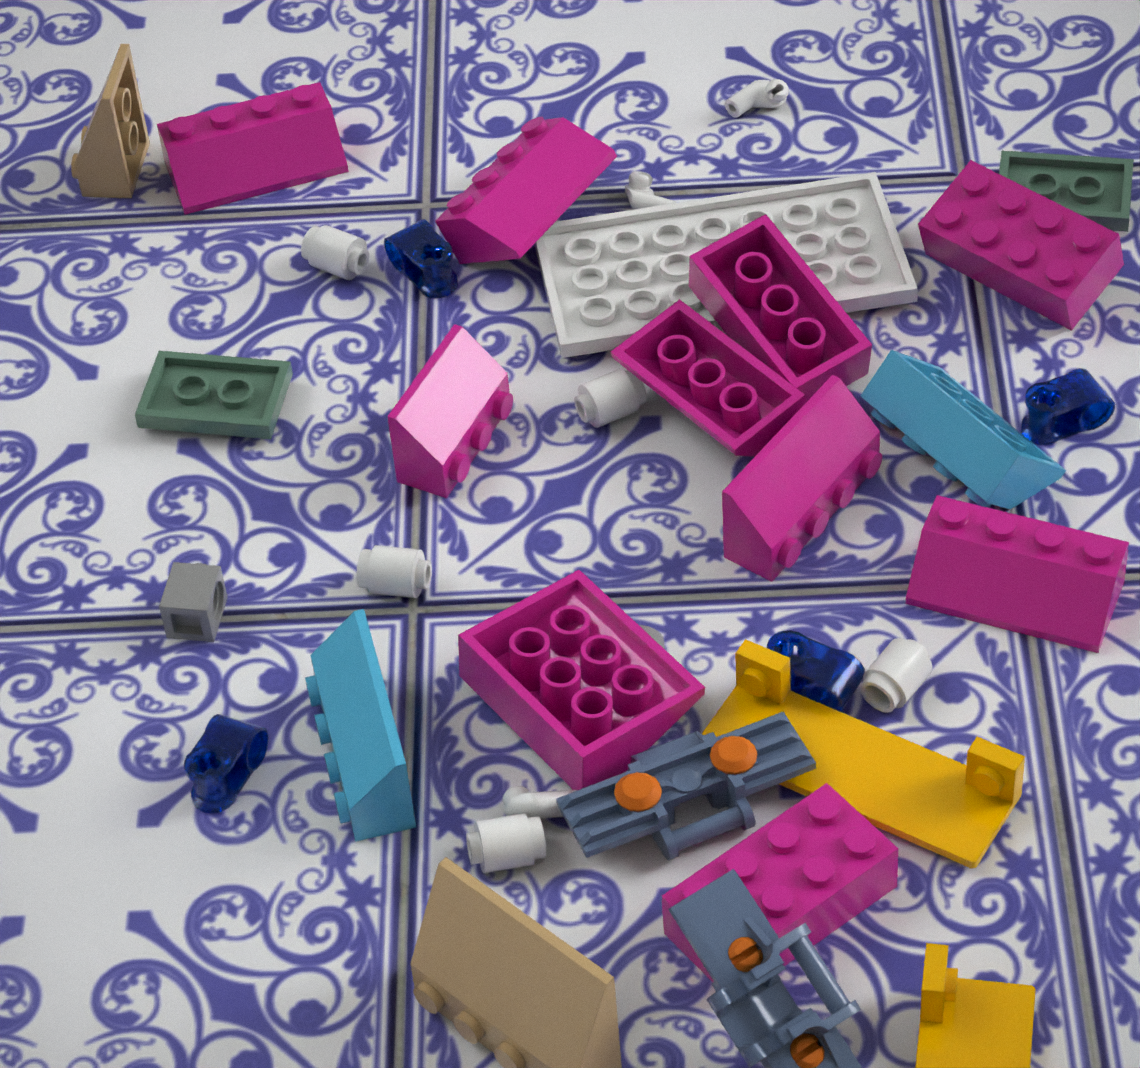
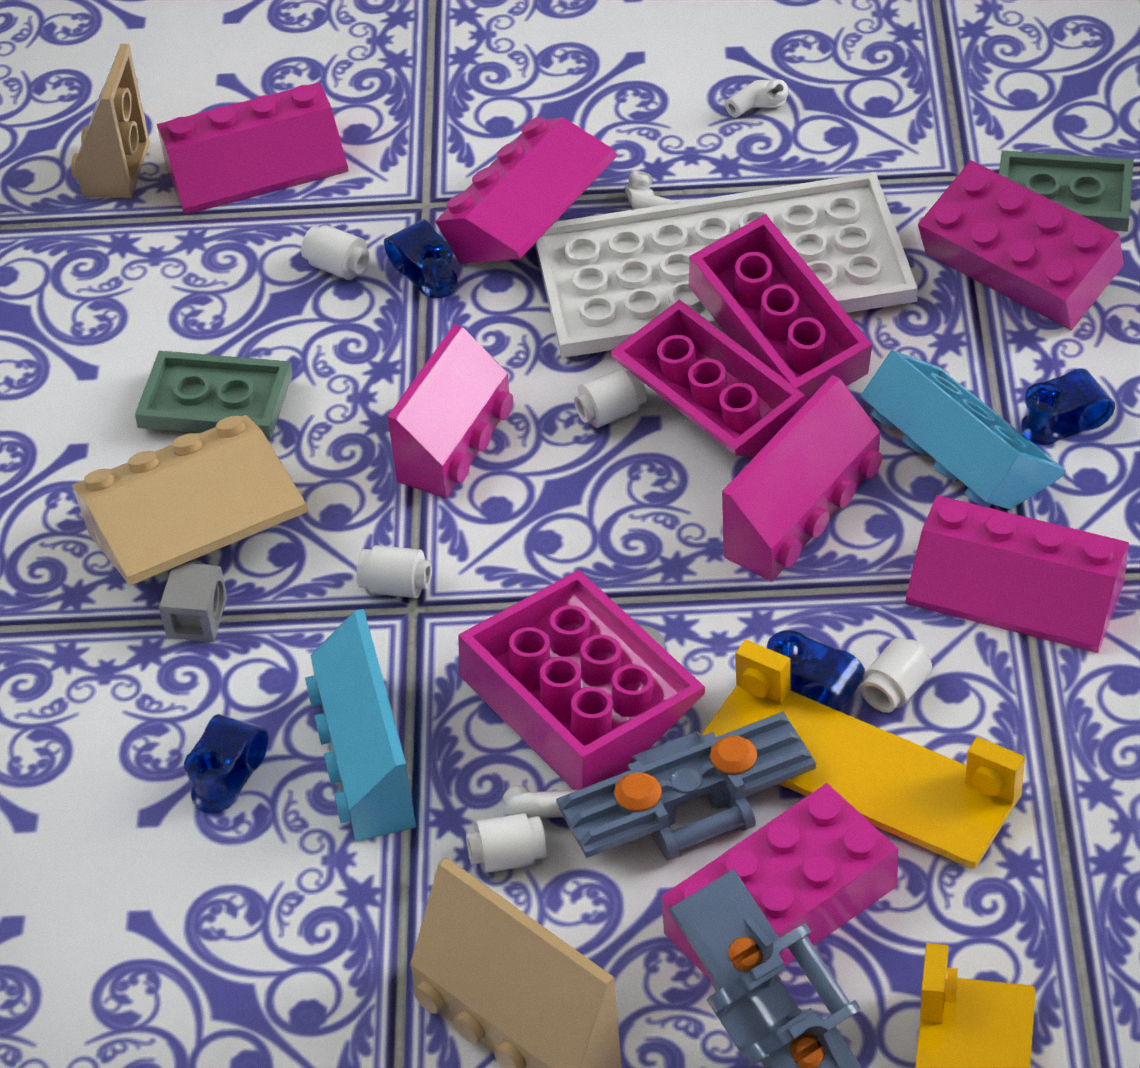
none -> tan slope [72,415,309,586]

